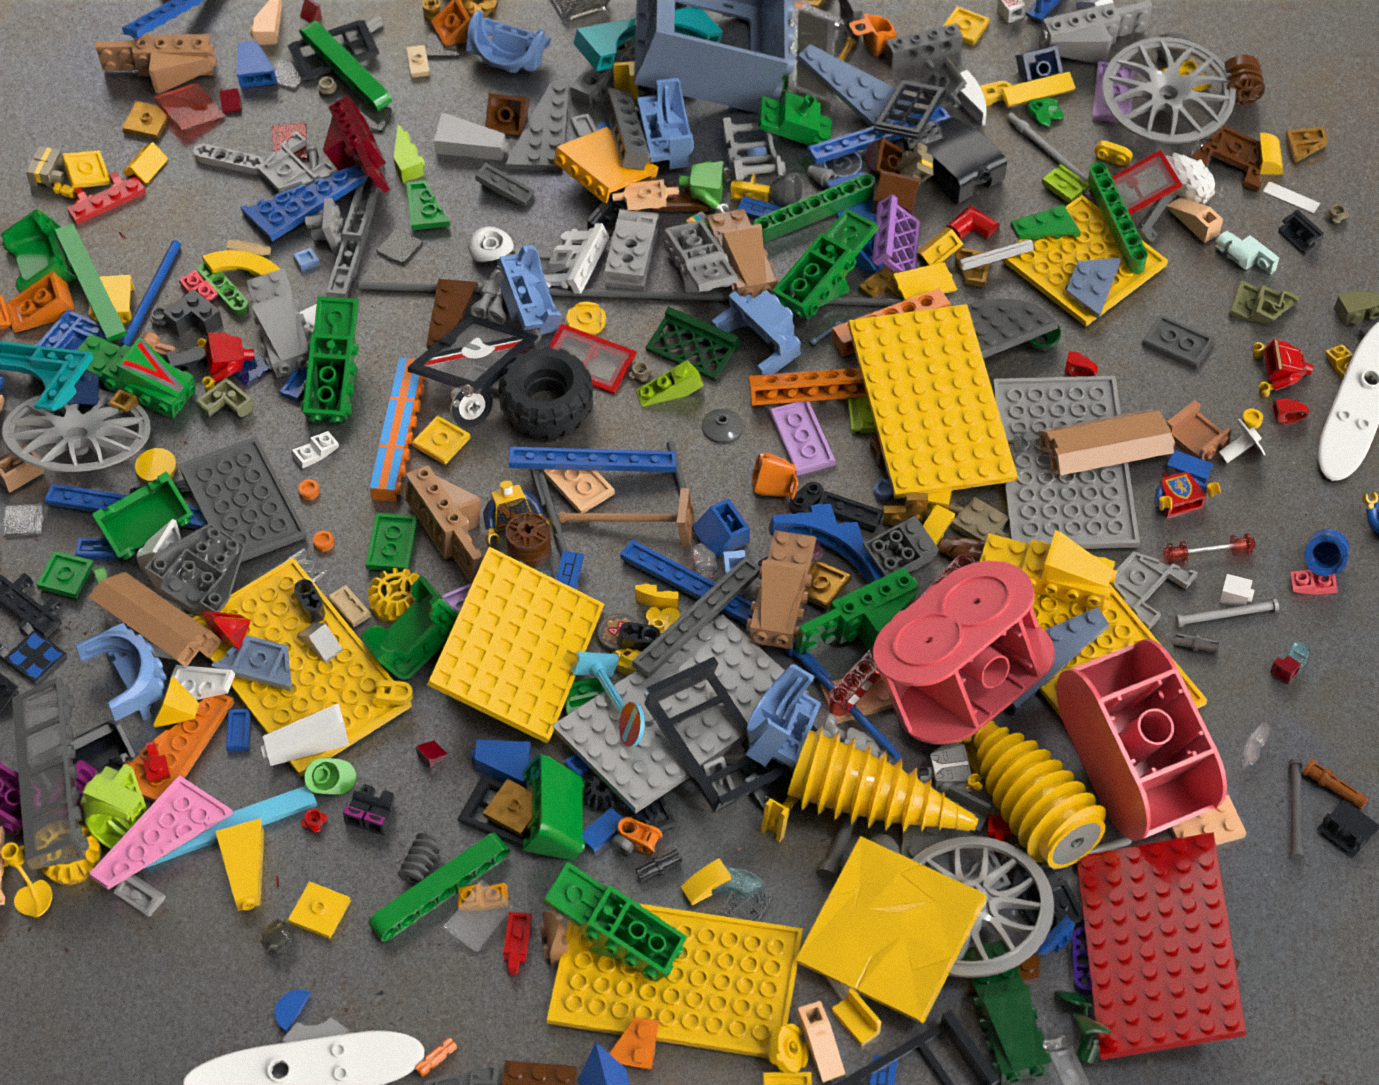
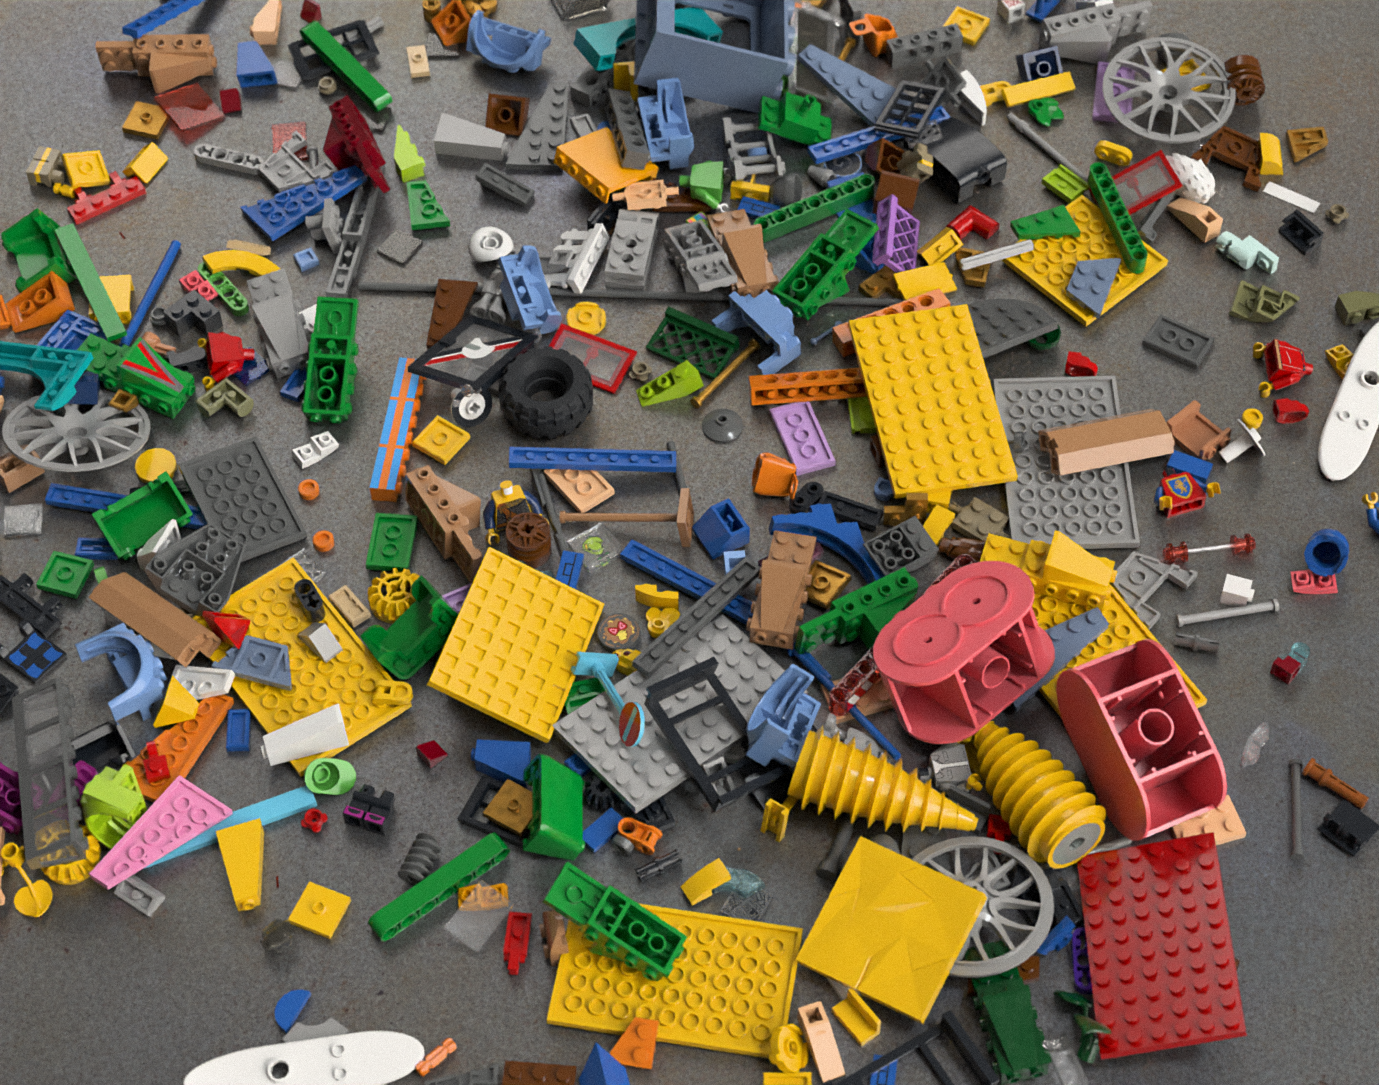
black beam [617,622,661,652] -> none
clear rock [693,543,718,578] -> none
none -> clear tile [567,522,624,574]
none -> pearl gold bar [690,339,760,408]

